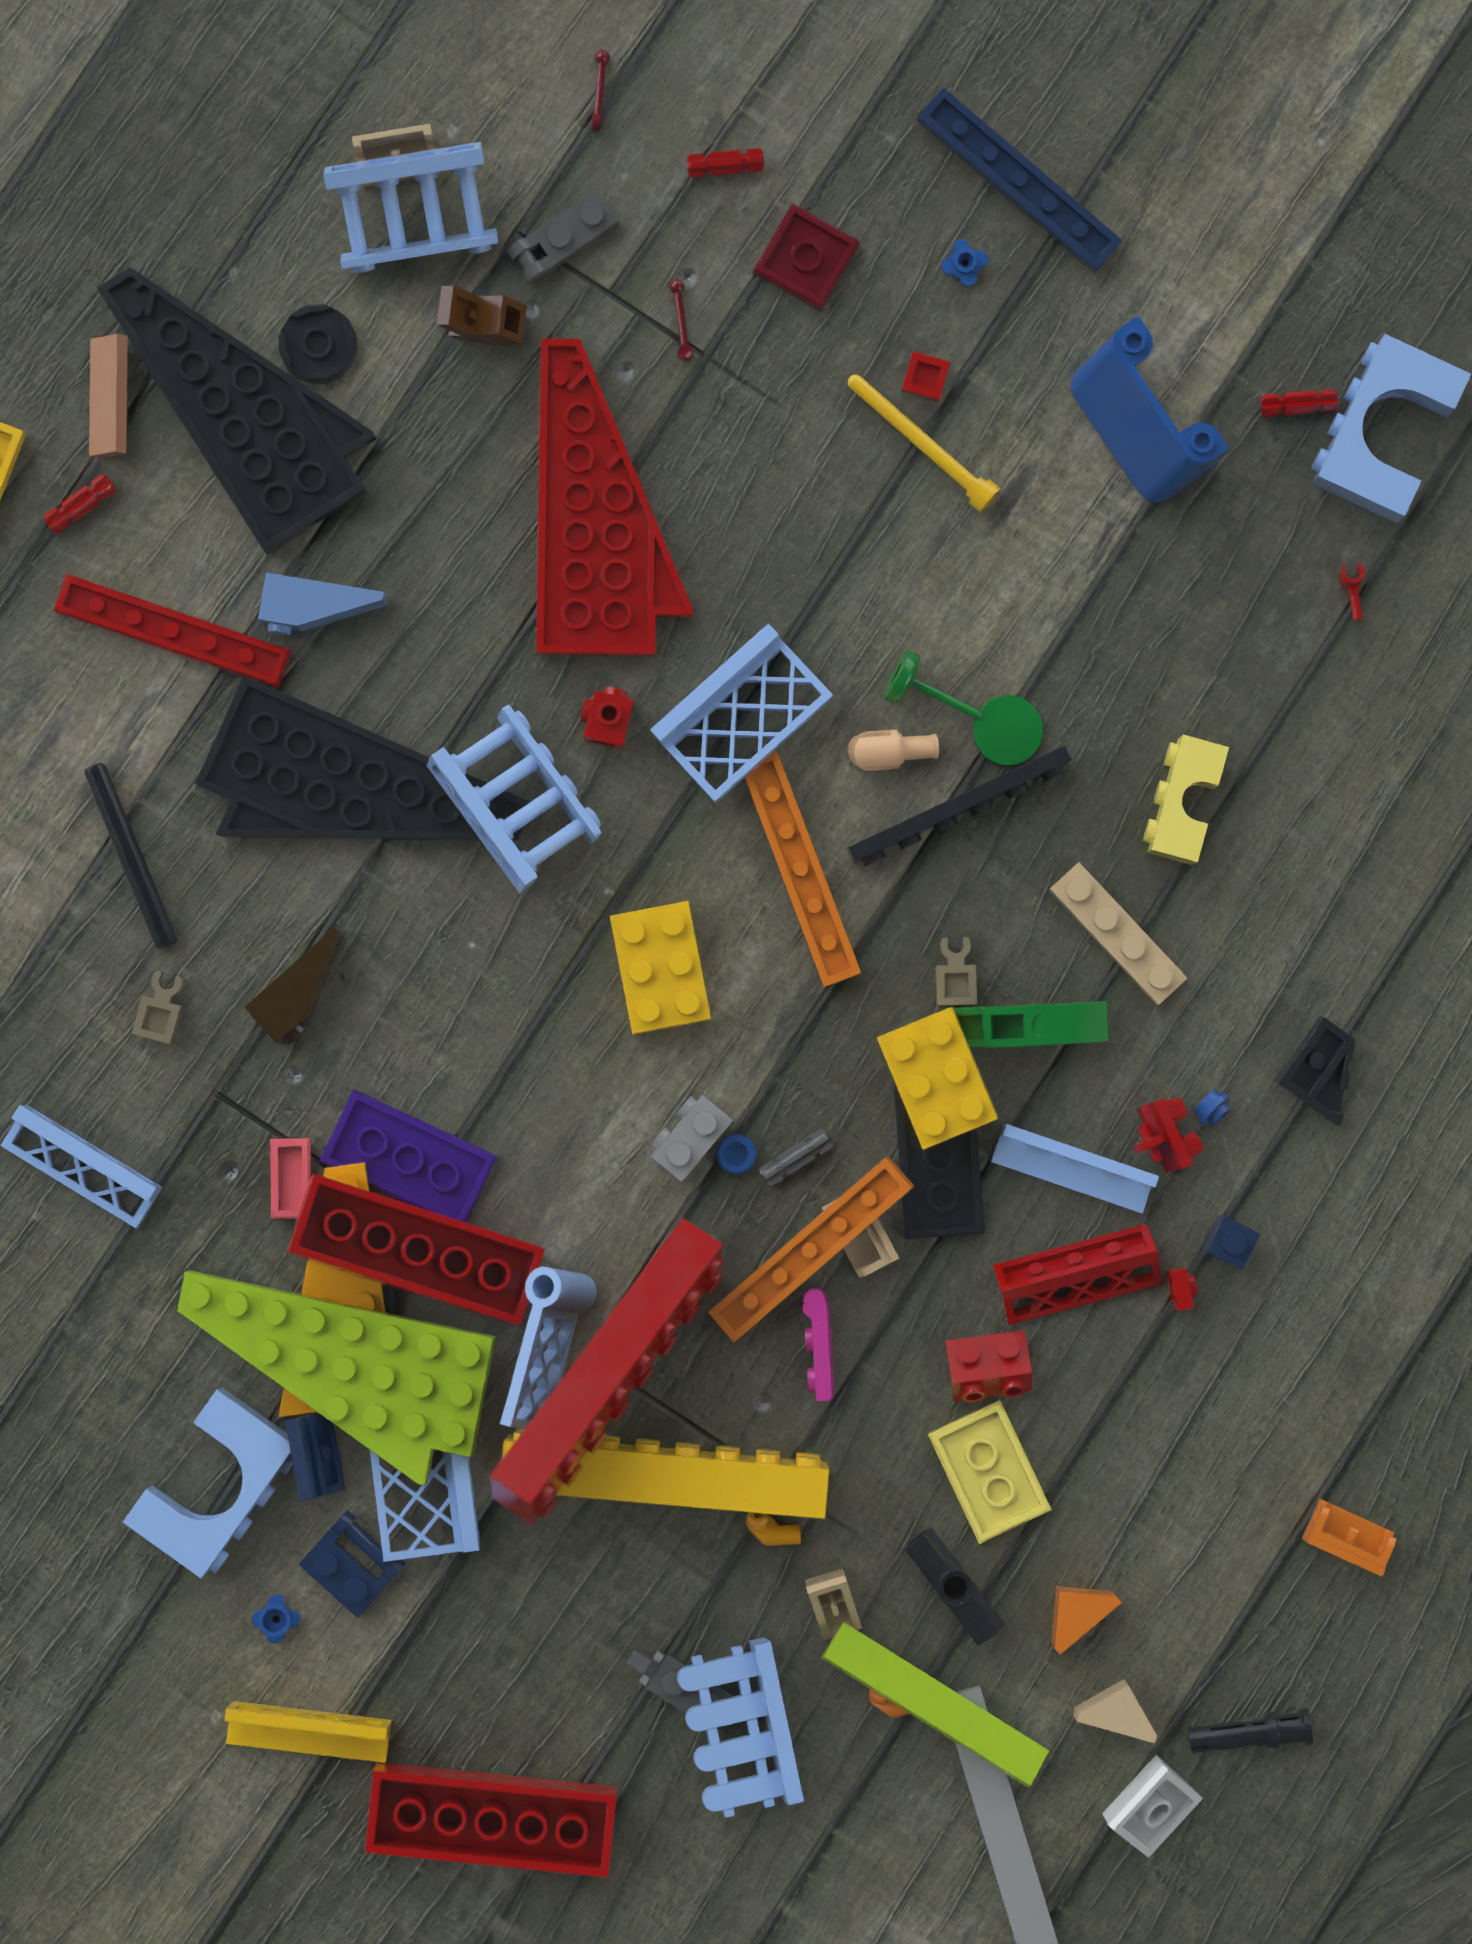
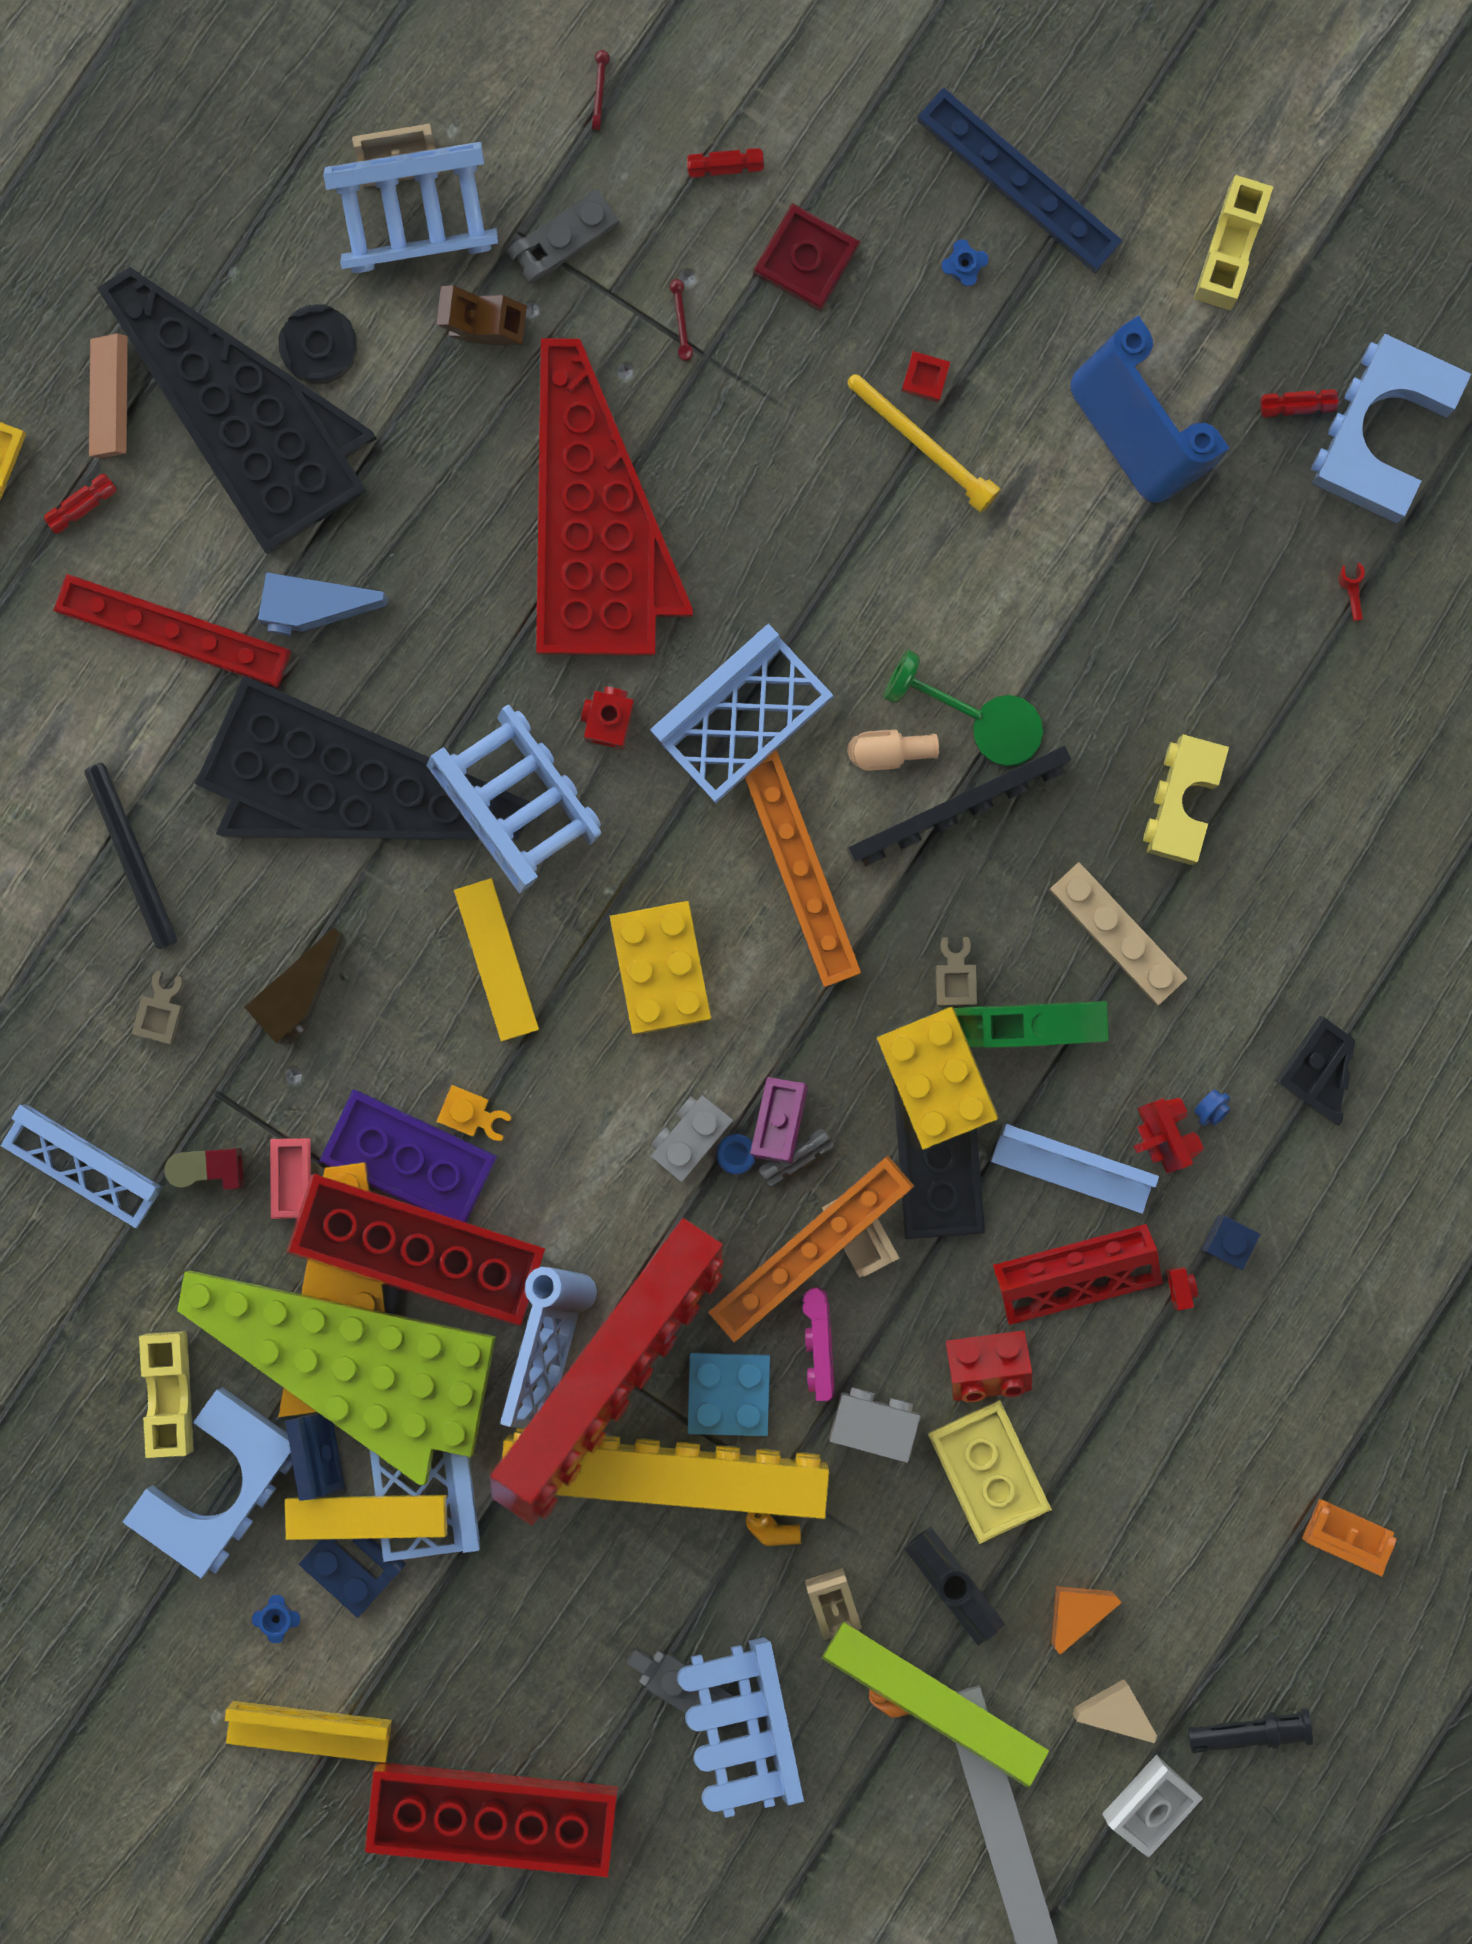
none -> light yellow arch [139,1331,194,1458]
none -> leg [164,1148,244,1189]
none -> yellow tile [285,1495,447,1540]
none -> light orange plate [436,1085,512,1141]
none -> yellow tile [454,878,539,1042]
none -> dark azure plate [688,1353,770,1436]
none -> magenta plate [750,1077,808,1164]
none -> light grey brick [829,1387,920,1463]
none -> light yellow arch [1193,175,1273,311]

